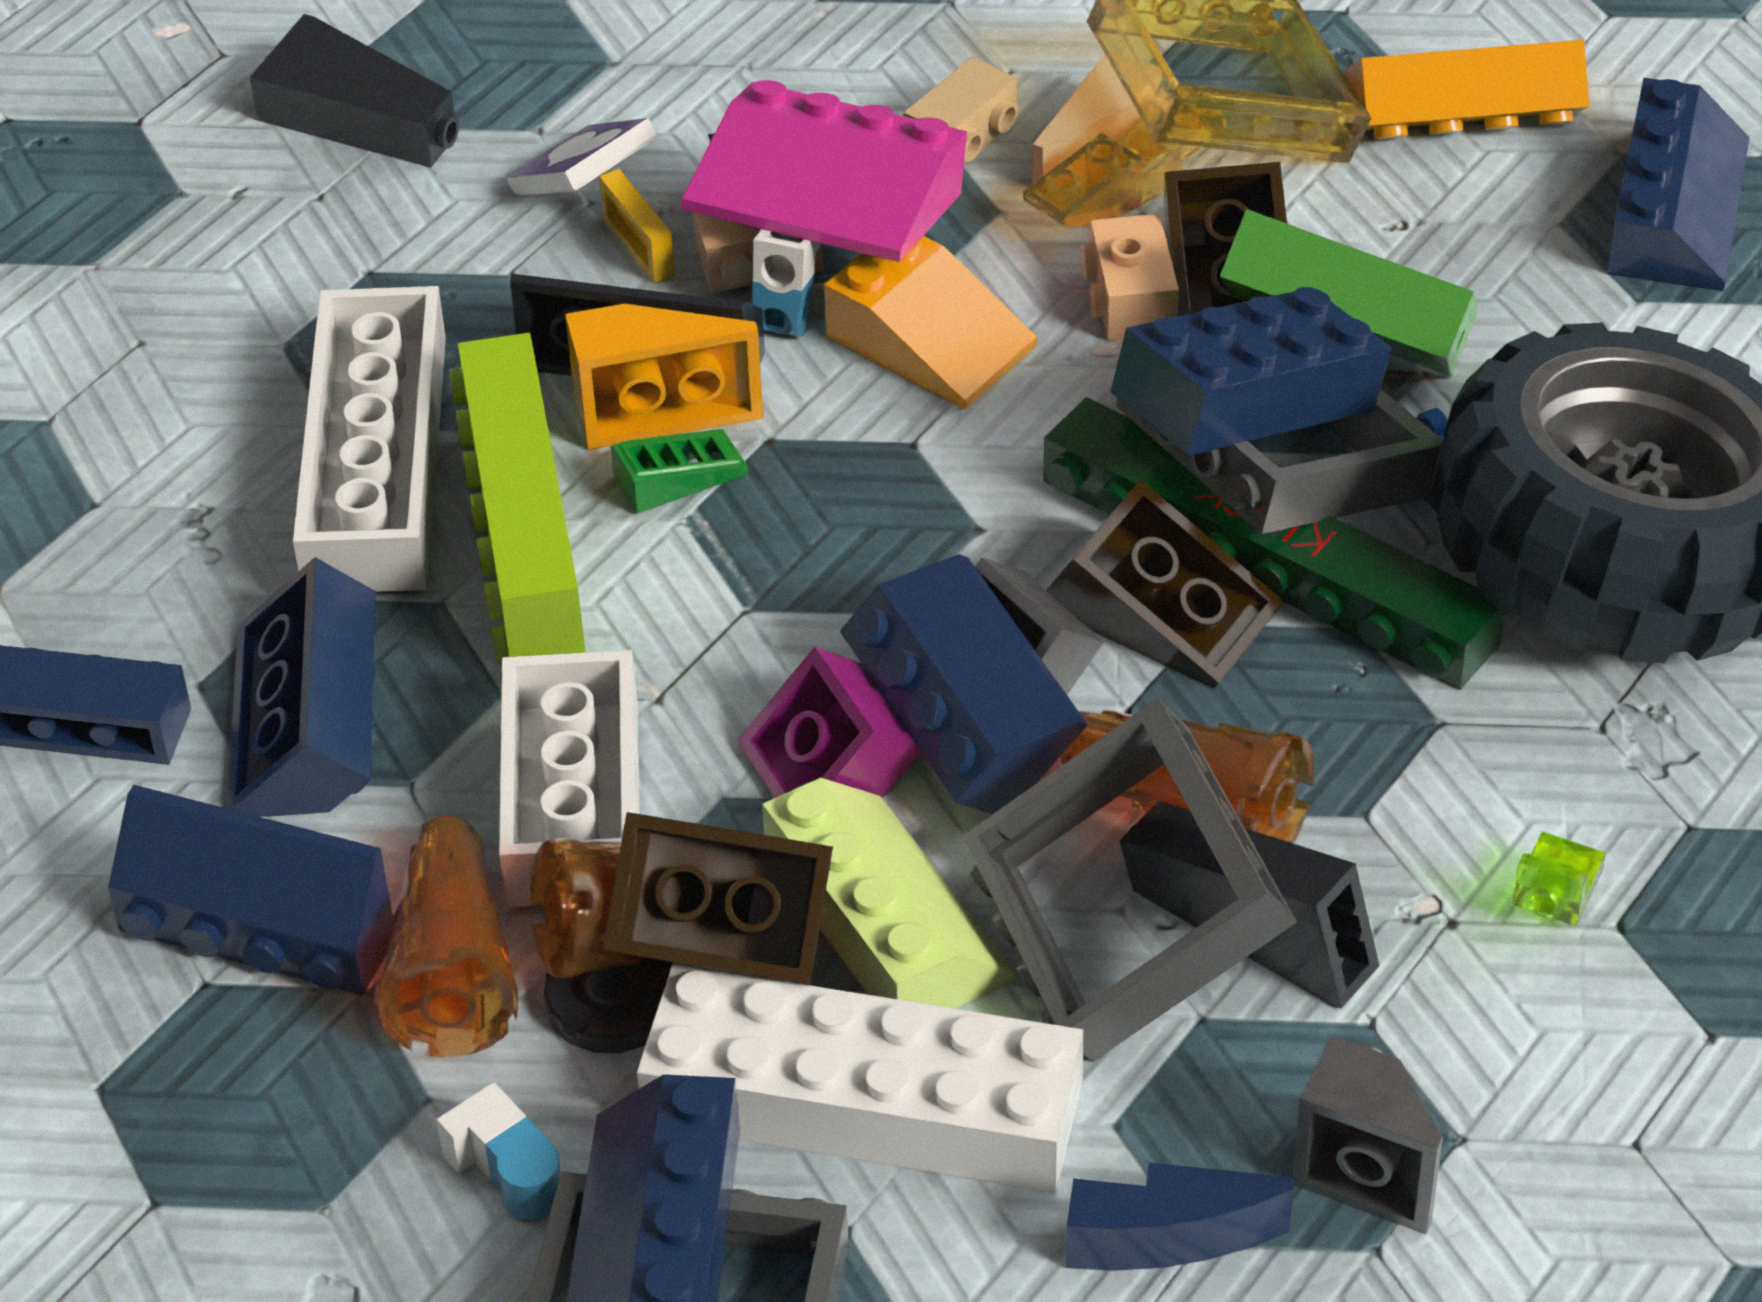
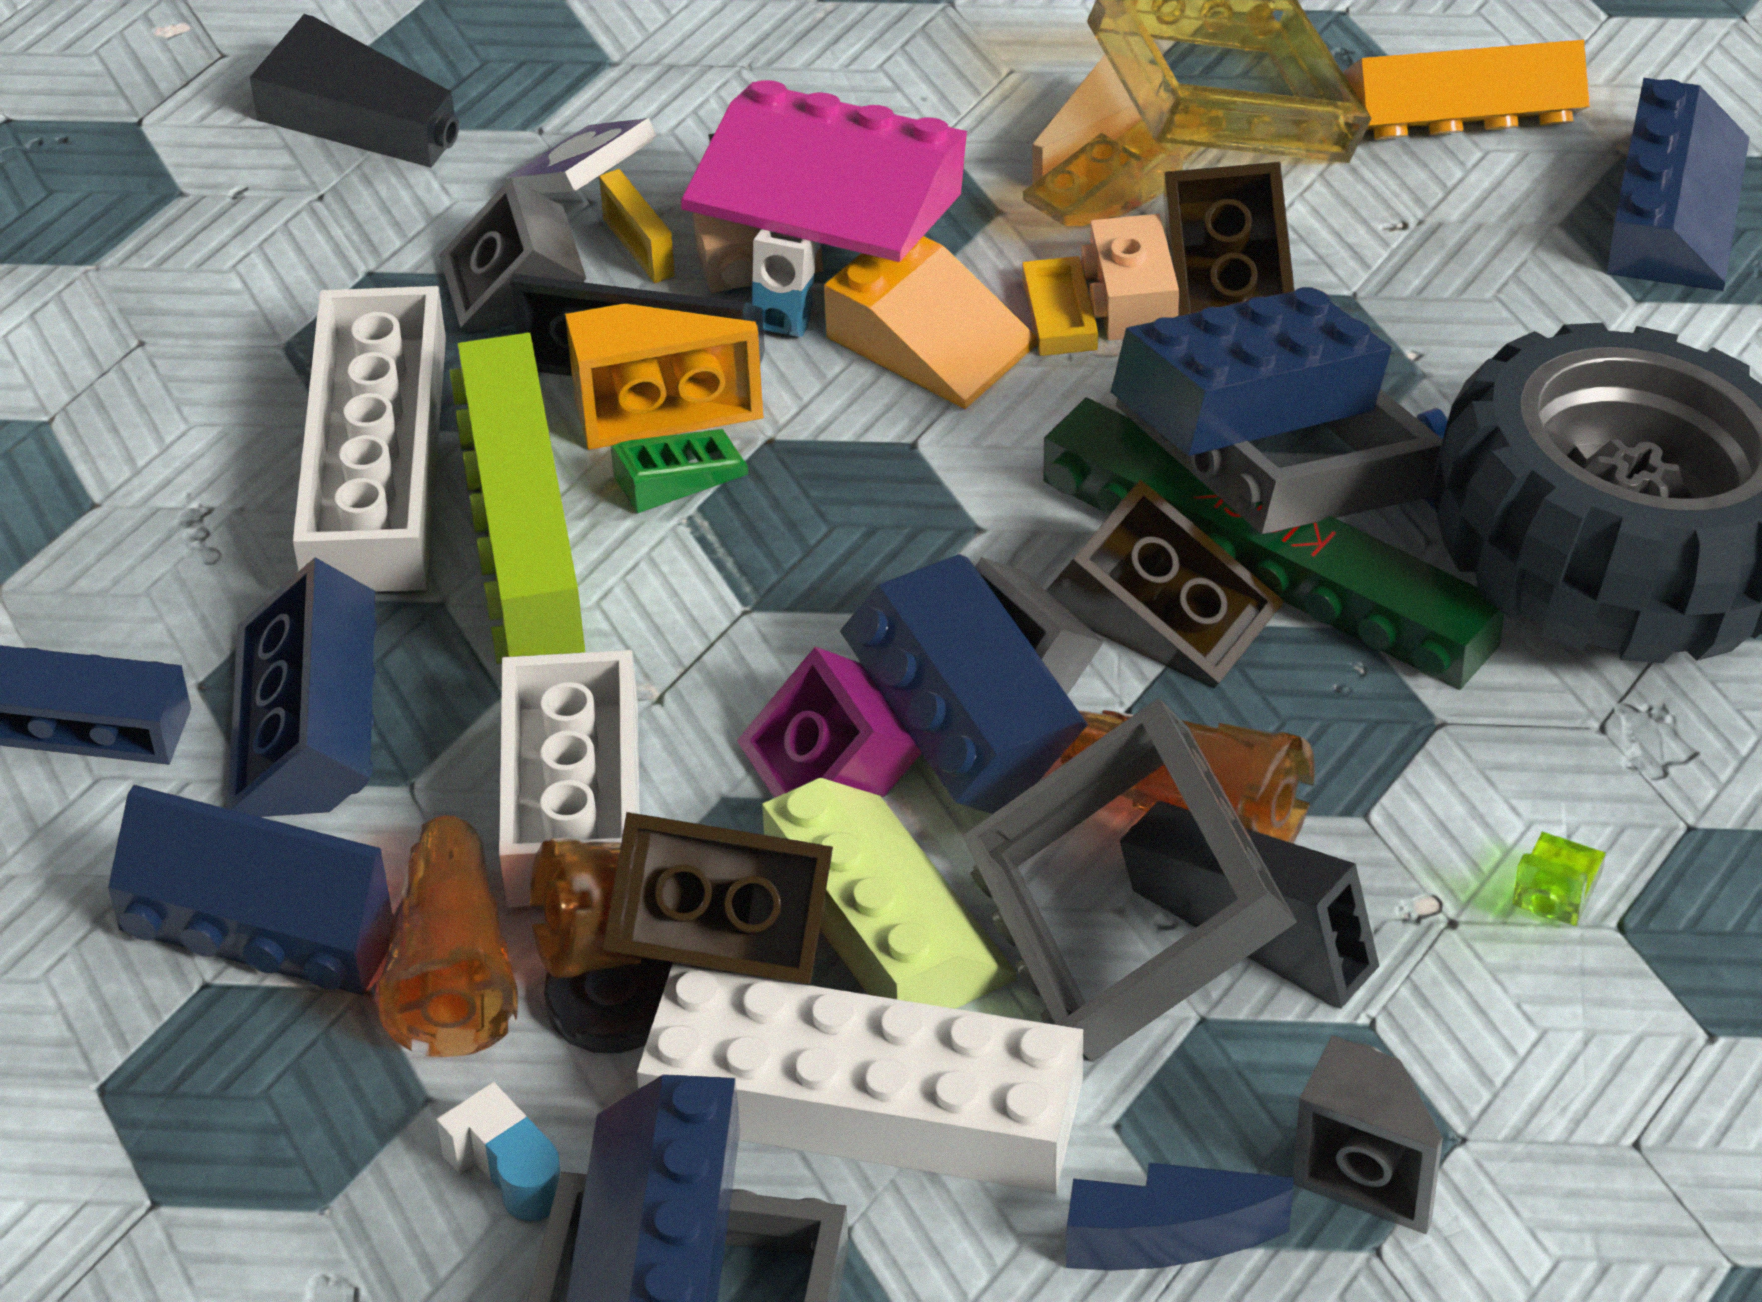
tan brick [903,57,1019,164] -> none
bright green brick [1220,209,1478,377] -> none
none -> flat silver slope [439,178,586,333]
none -> yellow tile [1022,256,1098,356]

